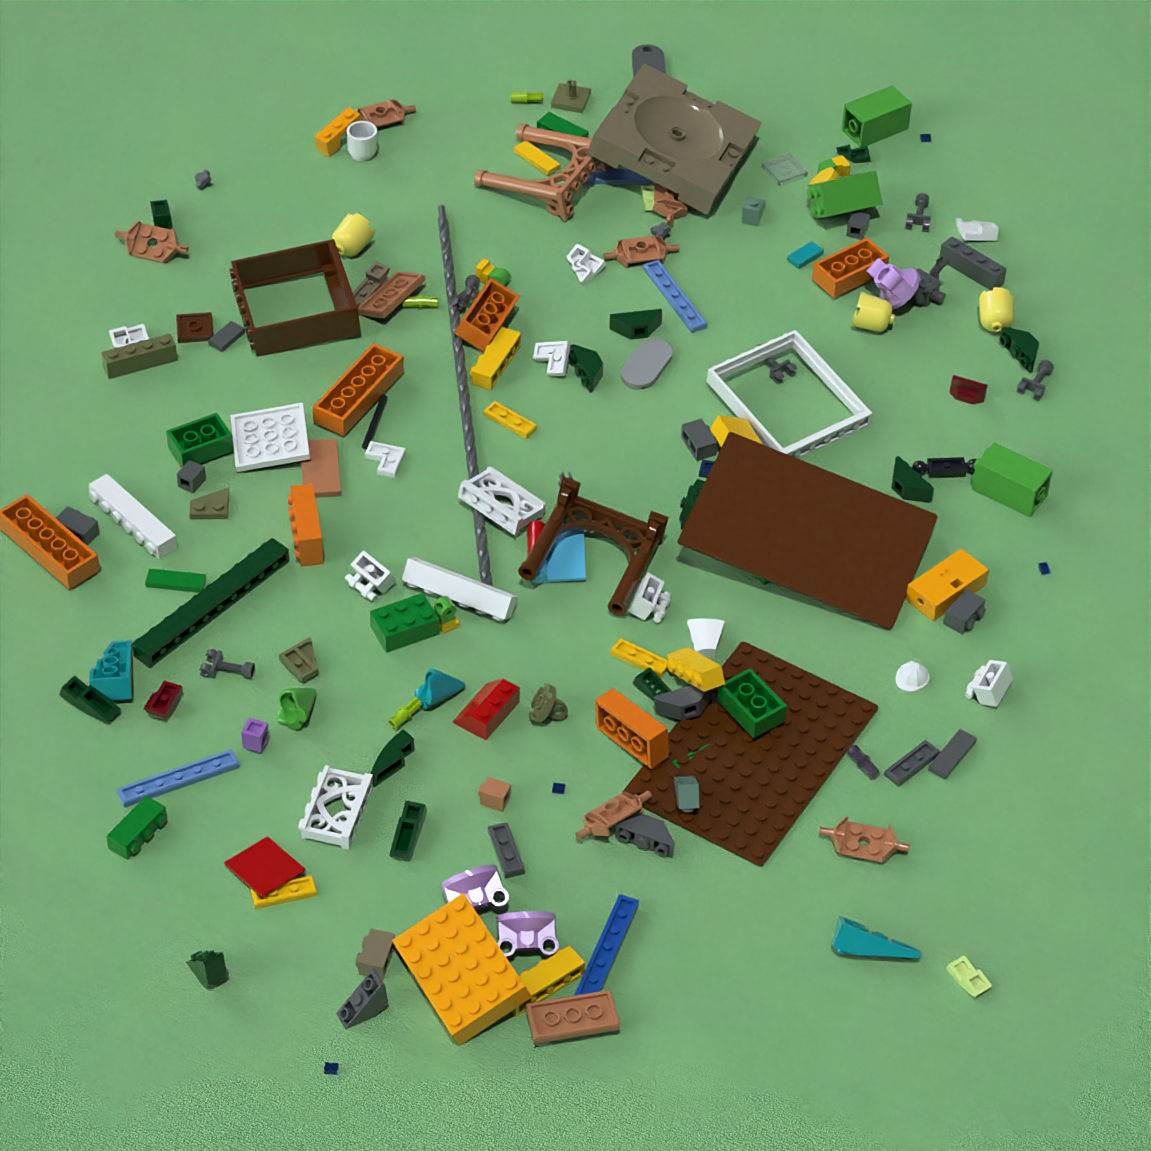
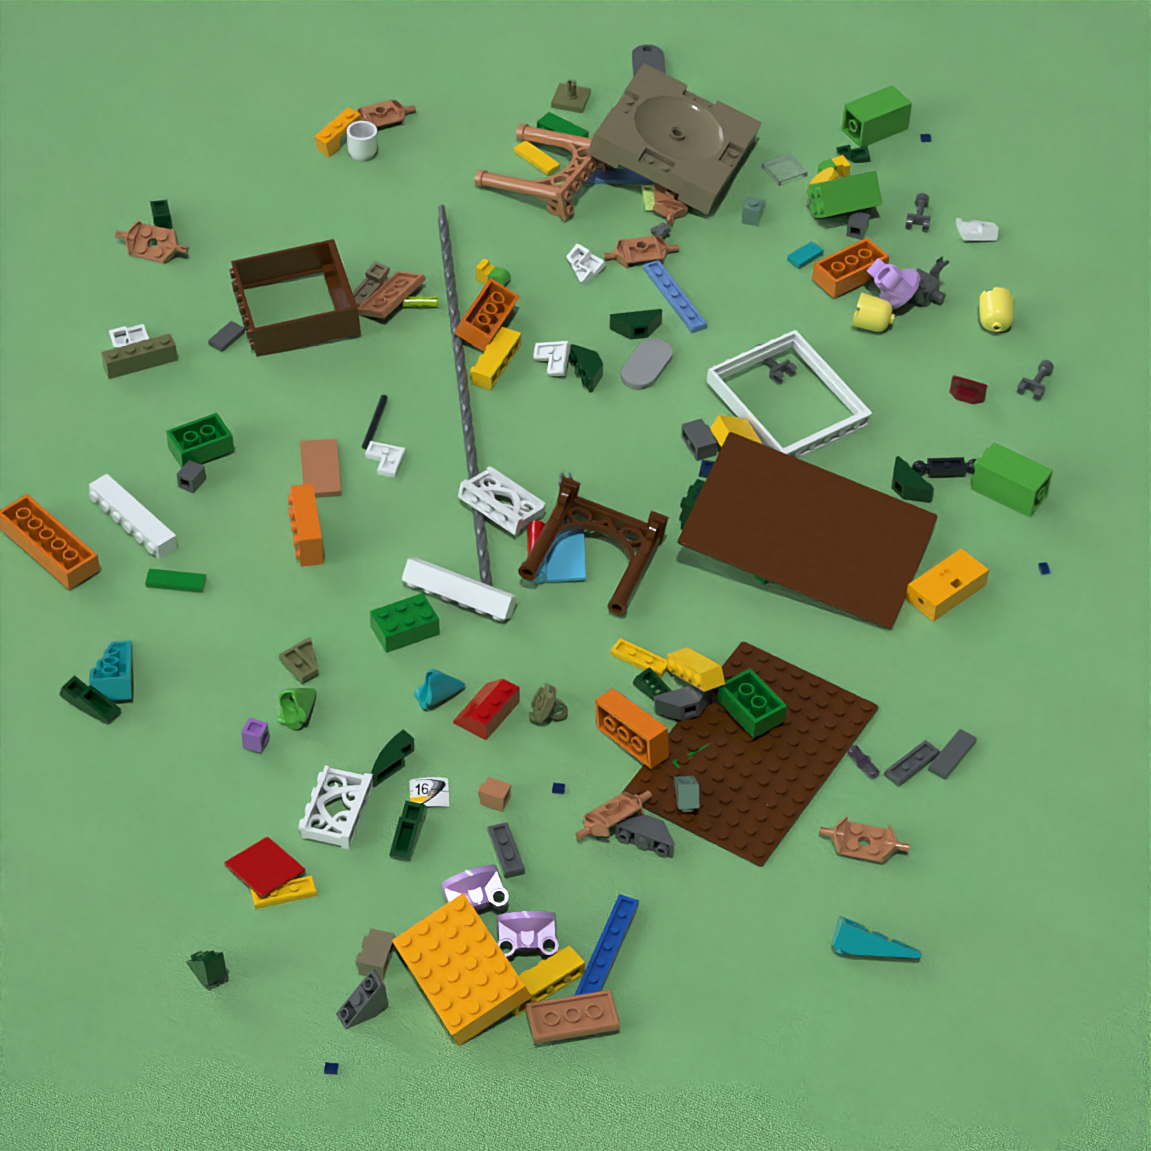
dark grey brick [56,506,99,546] -> none
green brick [106,796,167,860] -> none
medium blue tile [117,749,239,808] -> none
dark green brick [132,538,289,668] -> none
dark red slope [143,680,183,719] -> none
reddish brown tile [176,312,213,343] -> none
olive wing [189,488,229,519] -> none
dark grey piece [194,169,211,190] -> none
dark grey bar [199,649,255,679] -> none
white plate [230,403,310,472] -> none
orange brick [313,343,404,436] -> none
light yellow cylinder [332,213,375,257] -> none
white brick [345,550,396,602] -> none
lime axle [387,697,422,730] -> none
bright green leg [434,596,460,634] -> none
dark grey bar [453,275,480,310] -> none
yellow tile [483,401,538,439] -> none
lime axle [511,91,543,104] -> none
white brick [628,573,671,623] -> none
white slope [687,618,725,659] -> none
white piece [895,660,930,692] -> none
dark grey brick [939,236,1007,291] -> none
dark grey brick [943,589,986,635] -> none
yellowish green slope [946,955,992,997] -> none
white brick [965,660,1013,707] -> none
dark green slope [999,327,1039,373] -> none
none -> sticker [409,777,450,807]

